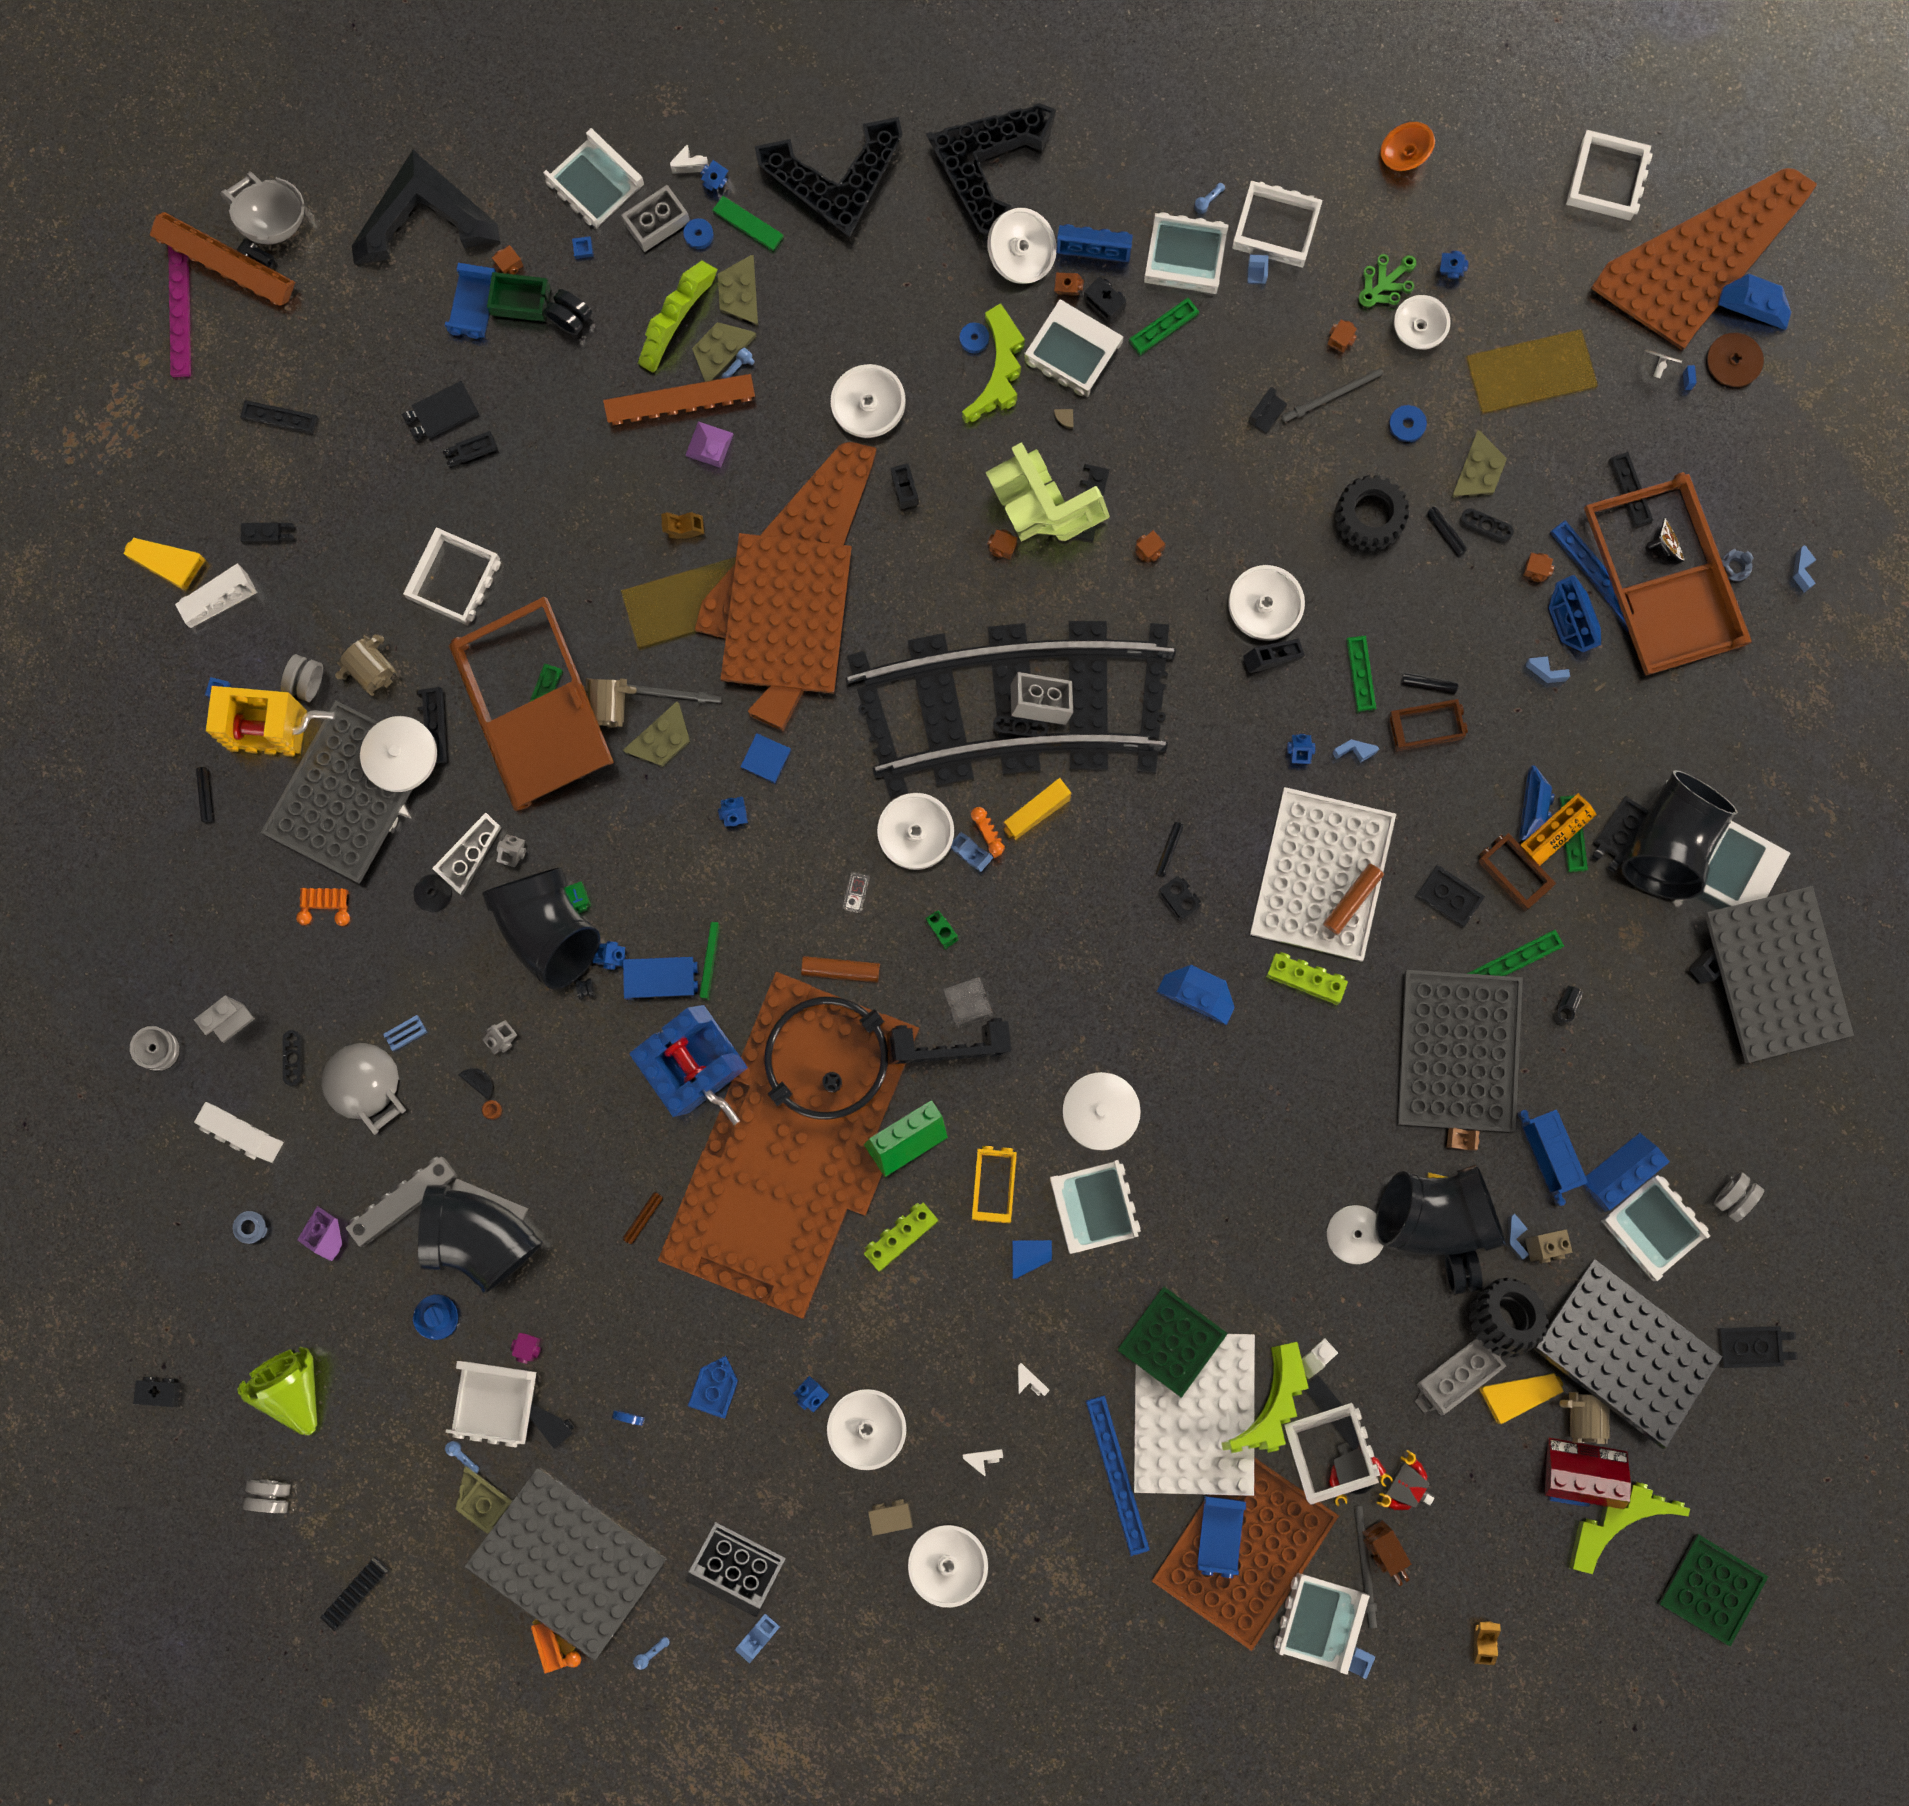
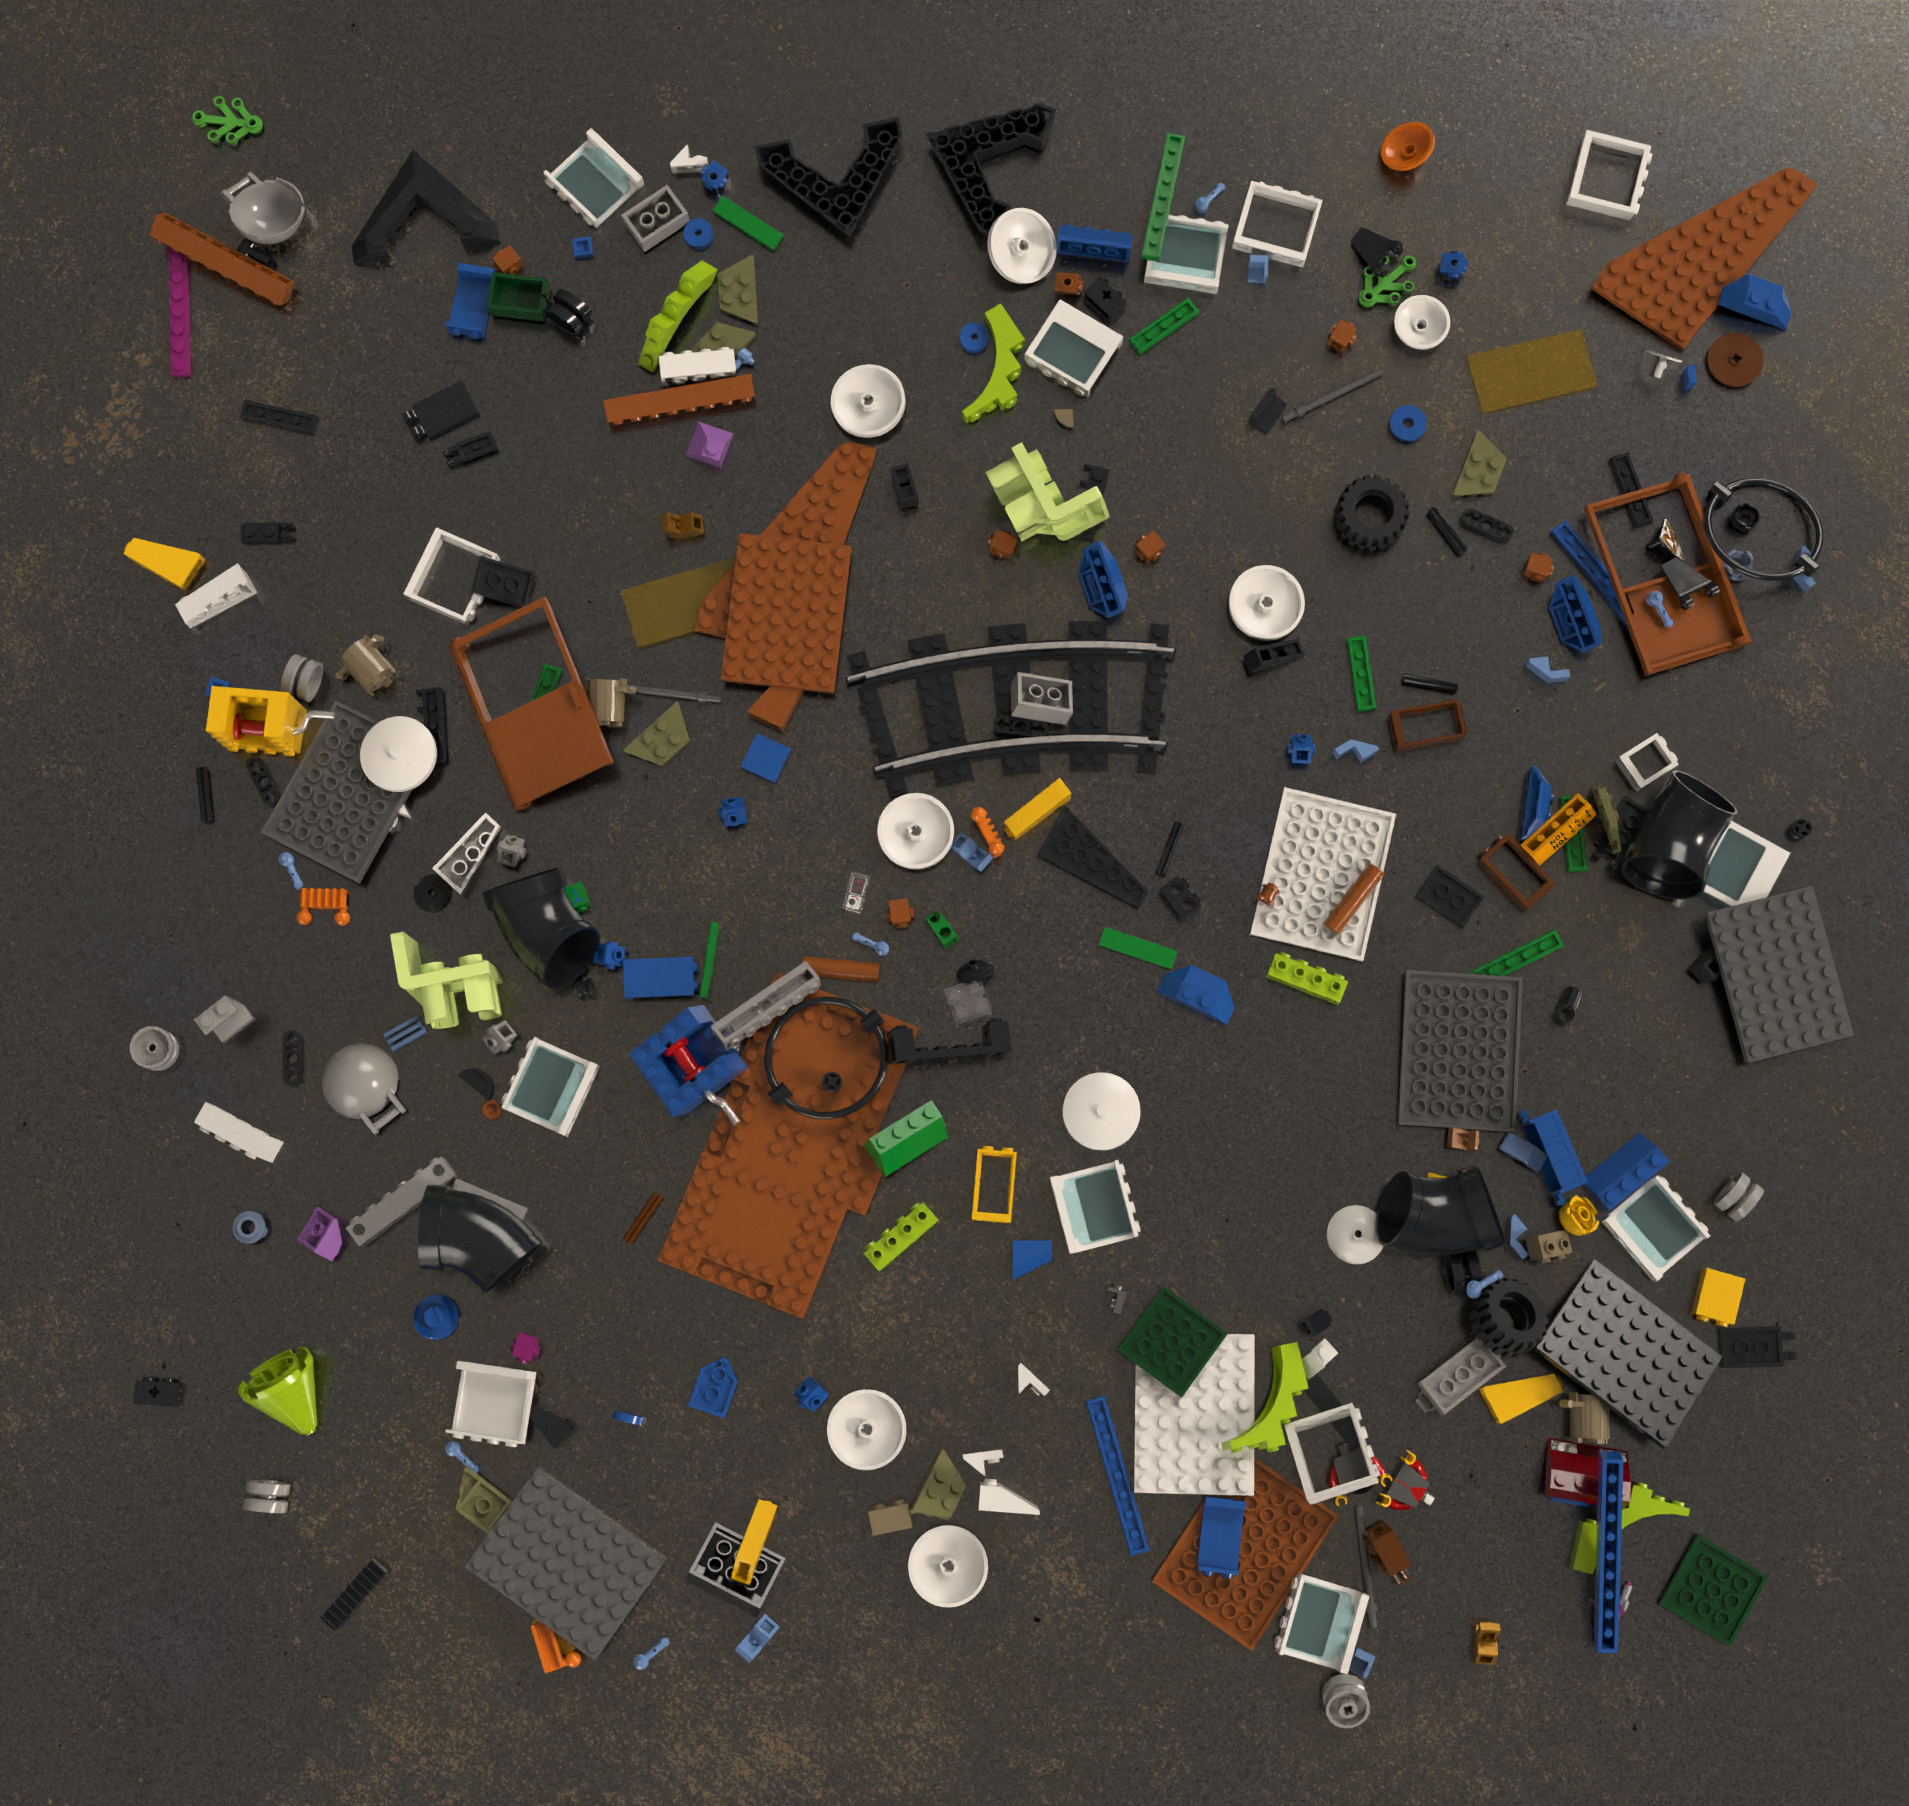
none -> bright green plant [192,96,263,145]
none -> black beam [245,755,281,807]
none -> medium blue piece [279,852,303,890]
none -> yellowish green piece [390,932,503,1029]
none -> black tile [470,556,535,608]
none -> clear light blue panel [501,1037,600,1137]
none -> white wedge [659,347,736,387]
none -> light grey piece [711,961,821,1051]
none -> yellow slope [731,1499,777,1585]
none -> medium blue piece [851,932,889,957]
none -> dark orange brick [886,898,914,929]
none -> olive wing [909,1449,966,1520]
none -> black dish [956,959,994,984]
none -> white slope [978,1479,1040,1515]
none -> black wing [1038,804,1148,908]
none -> blue wedge [1078,540,1128,618]
none -> green tile [1099,927,1178,970]
none -> dark grey bracket [1106,1284,1127,1315]
none -> green tile [1141,133,1185,262]
none -> dark orange brick [1256,882,1280,907]
none -> black slope [1299,1308,1332,1337]
none -> light grey wheel [1322,1674,1370,1728]
none -> black flag [1351,227,1404,278]
none -> medium blue piece [1466,1270,1503,1298]
none -> medium blue slope [1499,1132,1548,1172]
none -> yellow cylinder [1559,1195,1599,1236]
none -> olive wing [1591,786,1621,854]
none -> blue brick [1594,1451,1623,1653]
none -> white window [1615,733,1679,792]
none -> light grey piece [1619,1581,1632,1619]
none -> medium blue piece [1646,591,1673,628]
none -> black flag [1660,557,1720,611]
none -> yellow brick [1691,1268,1745,1328]
none -> black piece [1704,478,1824,581]
none -> black hair [1731,503,1760,531]
none -> black wheel [1789,819,1812,840]

